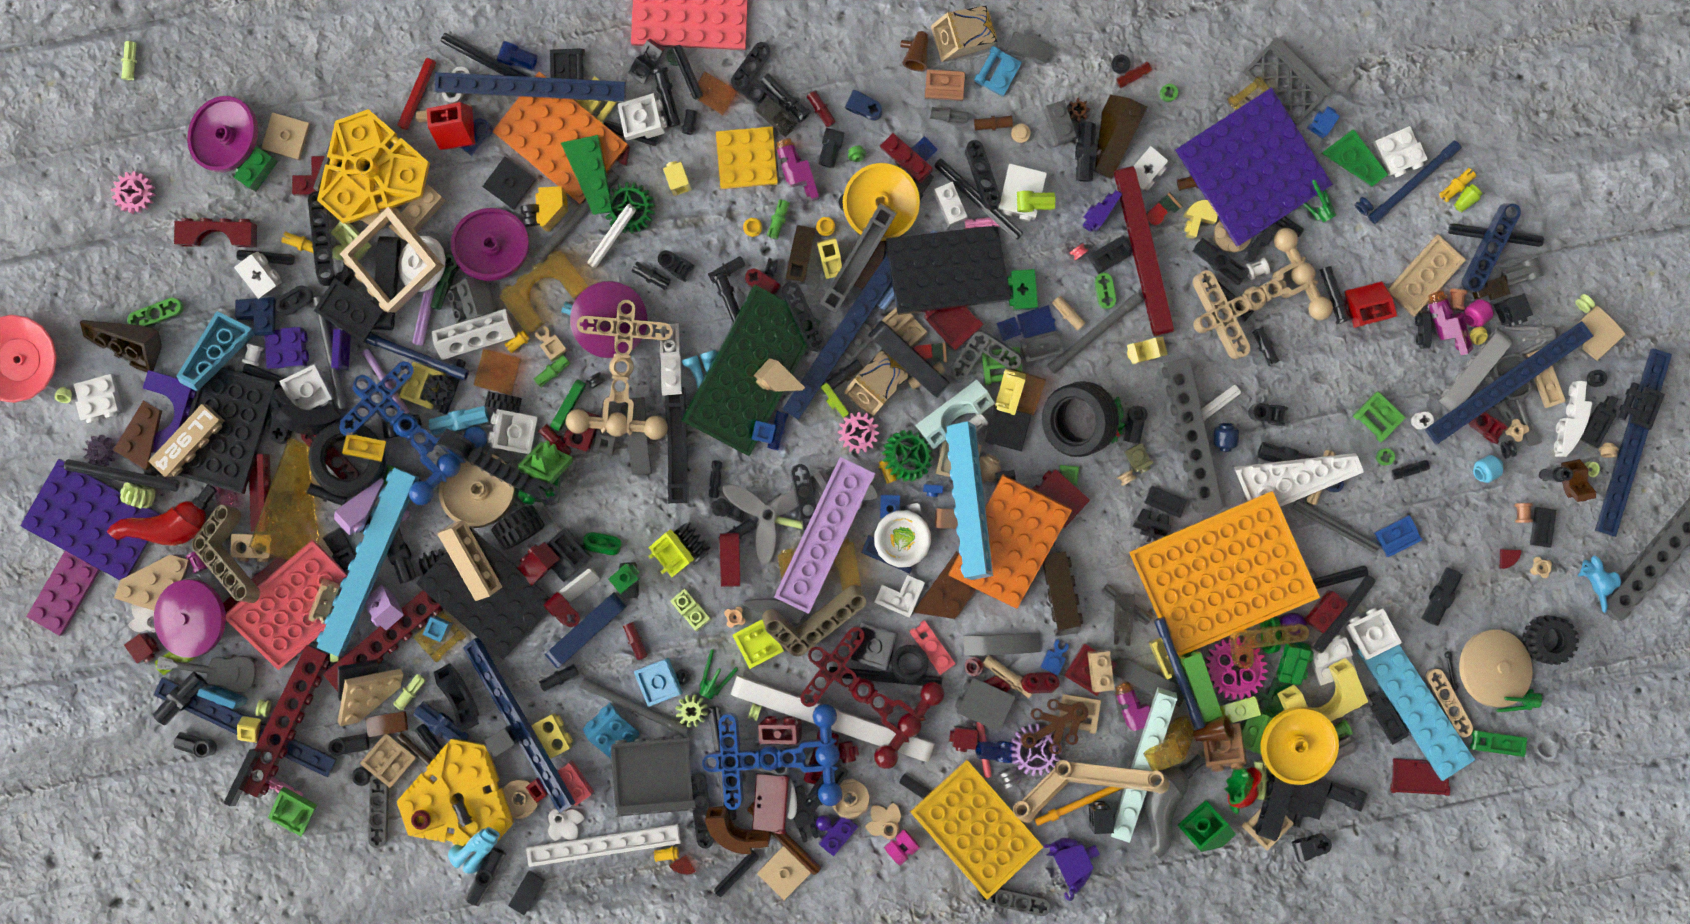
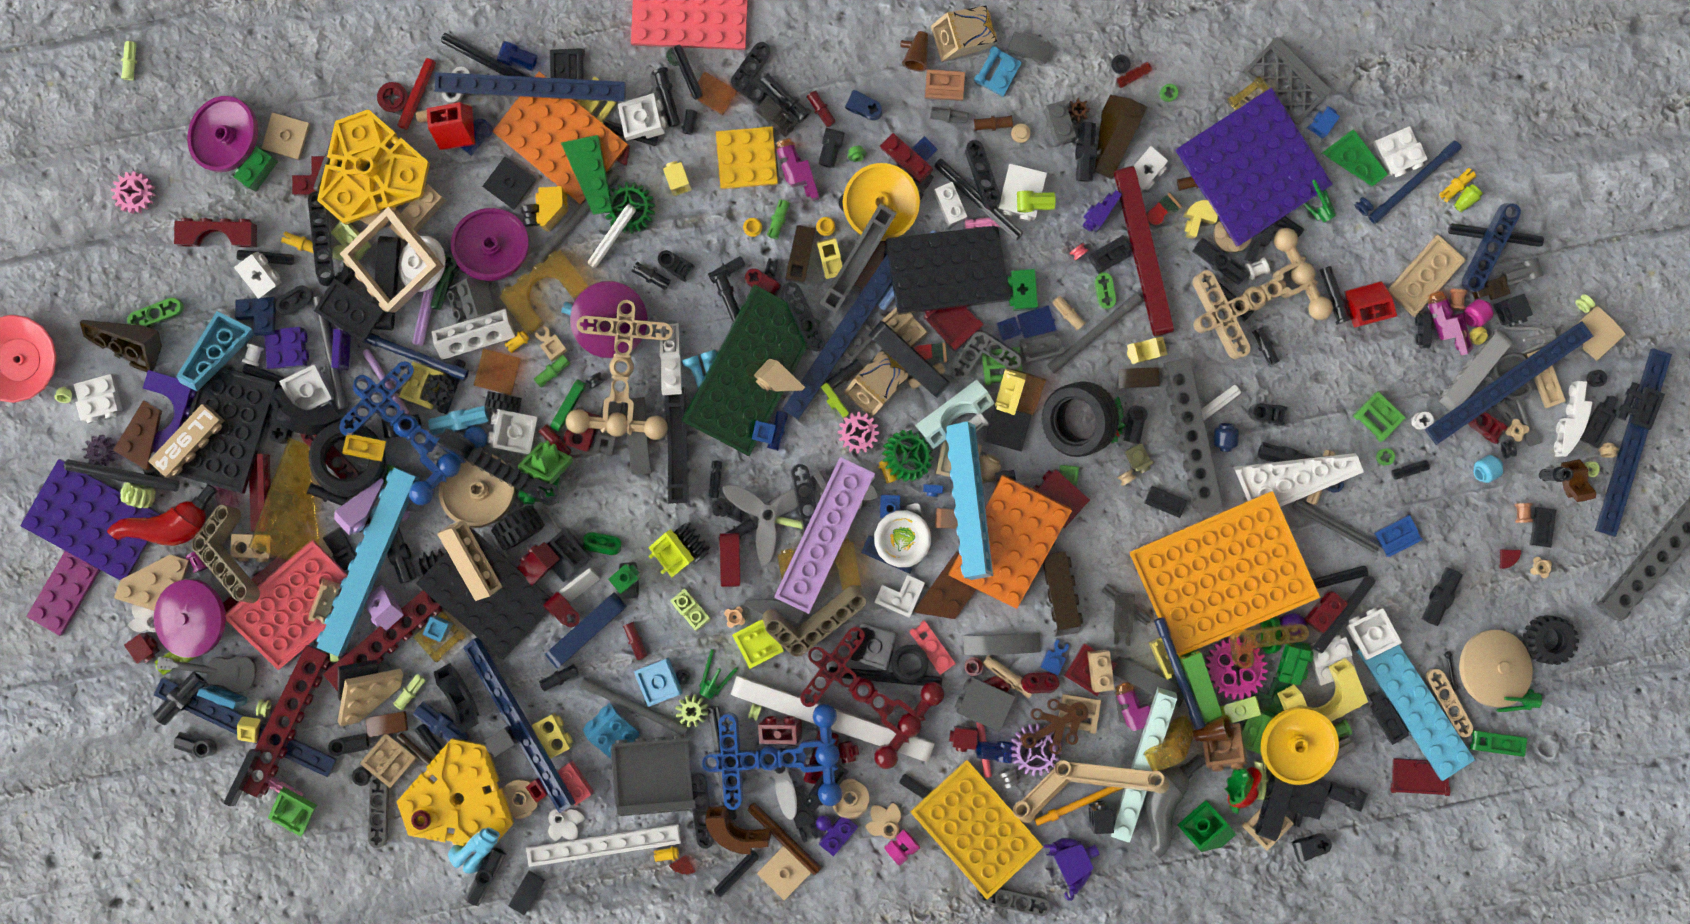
black pin [452,800,473,827] -> none
black slope [628,38,665,84] -> none
door [752,773,790,834] -> none
black hips [1132,509,1172,543] -> none
dark azure animal [1578,556,1621,613] -> none
none -> dark red gear [377,82,408,113]
none -> dark brown slope [1118,367,1160,389]

